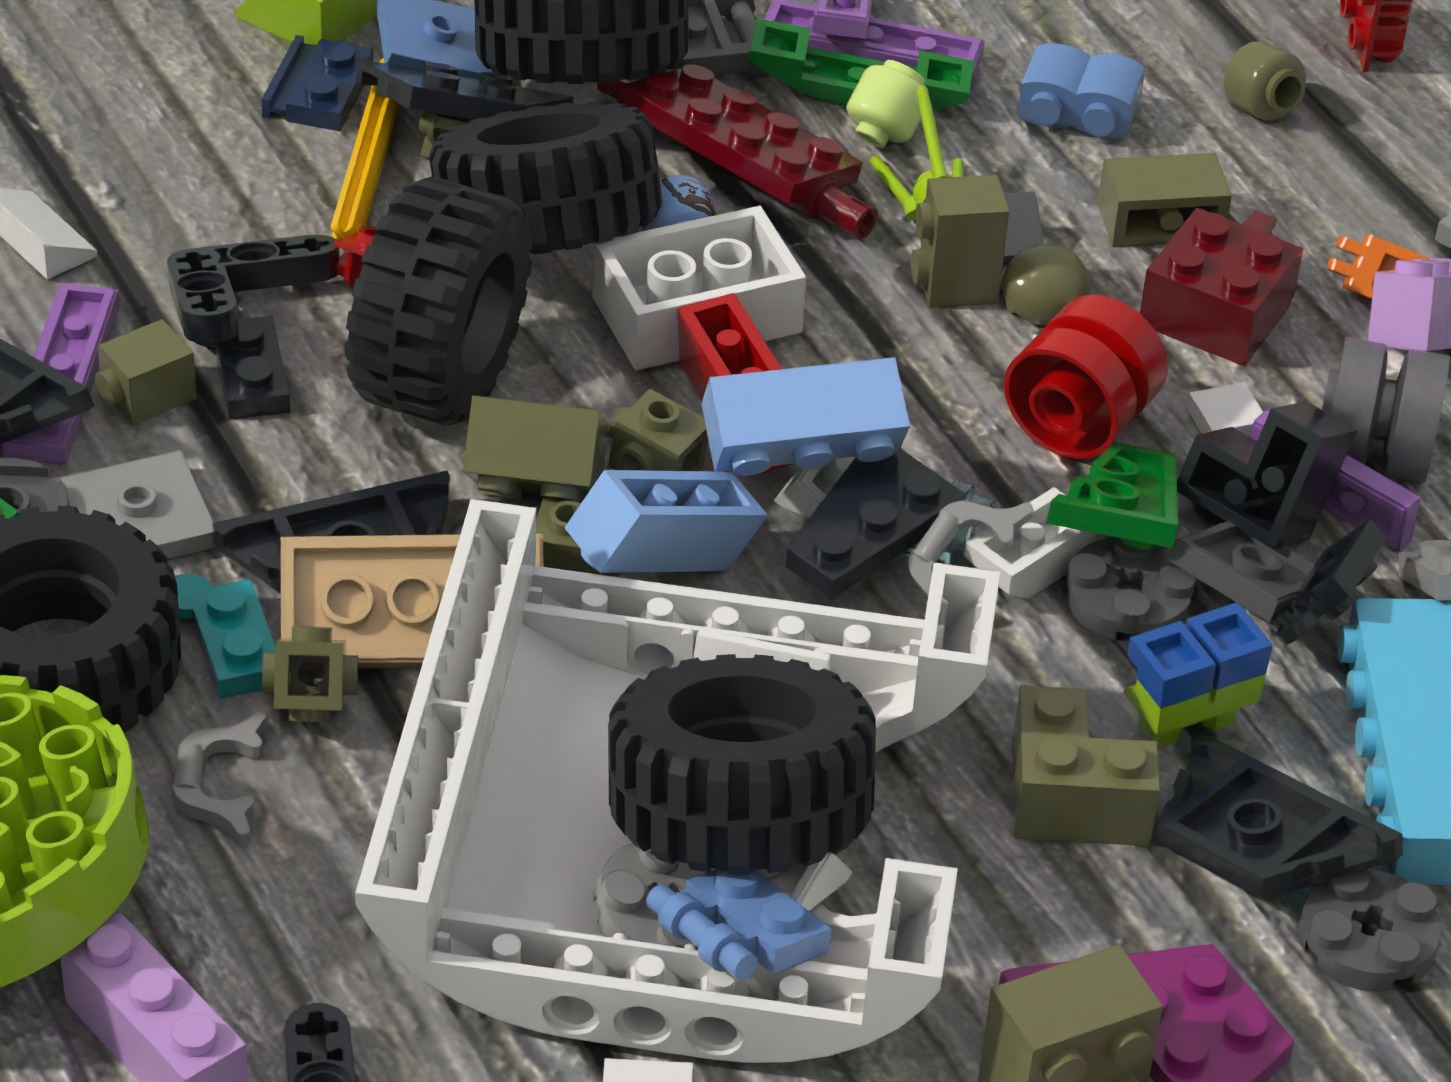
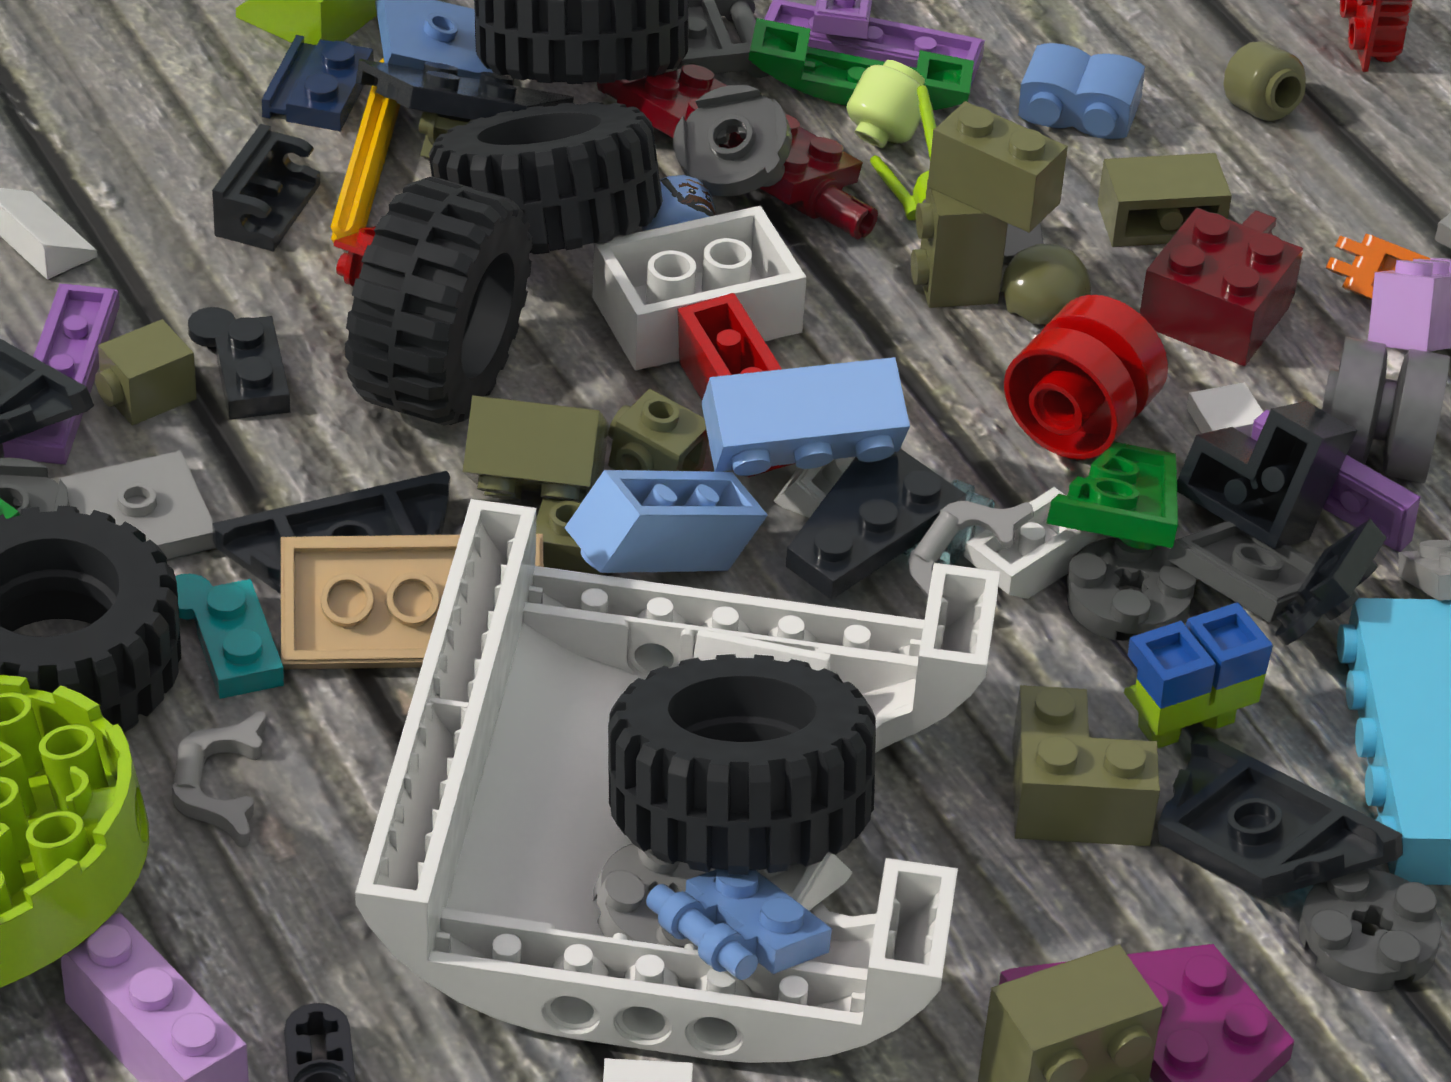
black beam [167,235,340,344] -> none
olive brick [262,626,358,722] -> none
none -> black hinge [212,124,320,252]
none -> dark grey plate [673,85,792,197]
none -> olive brick [928,101,1068,233]

